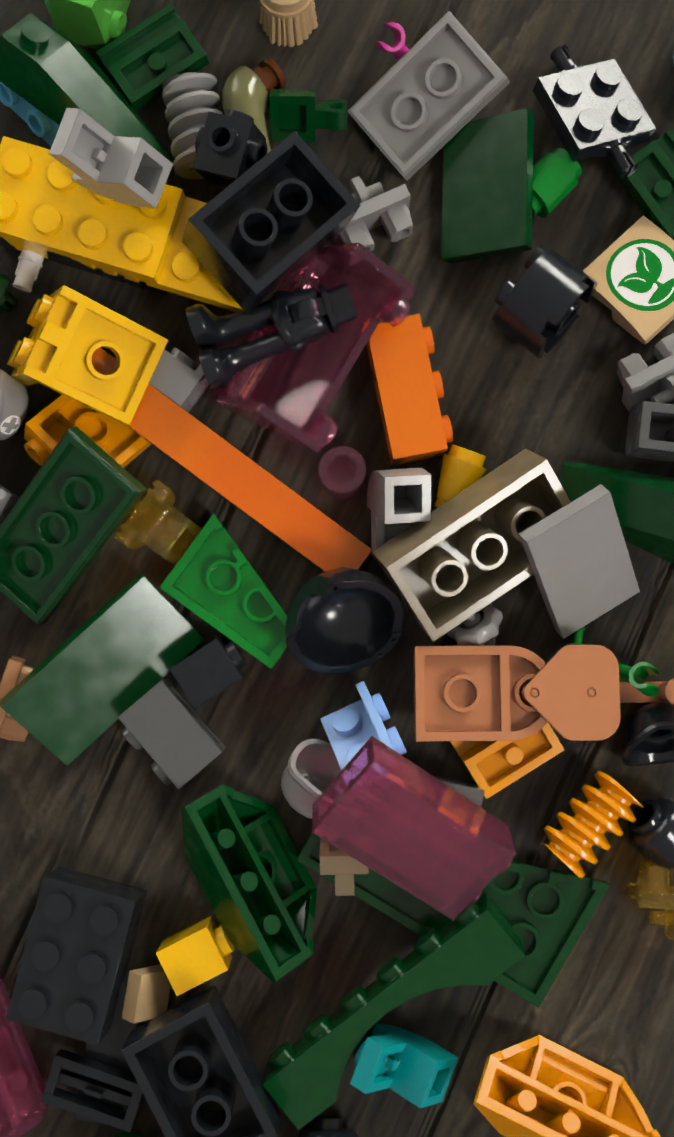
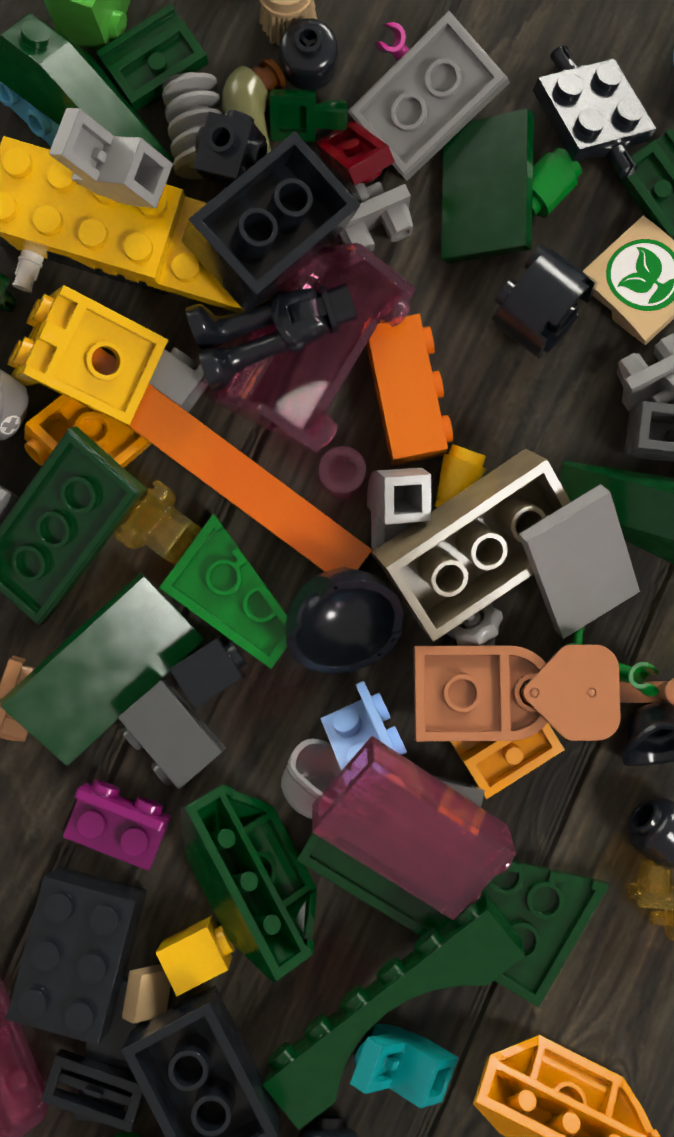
dark tan tile [319,837,369,896] -> none
light orange piece [544,771,644,878] -> none
none -> magenta bracket [63,780,172,871]
none -> black head [280,18,338,90]
none -> dark red plate [315,120,395,186]

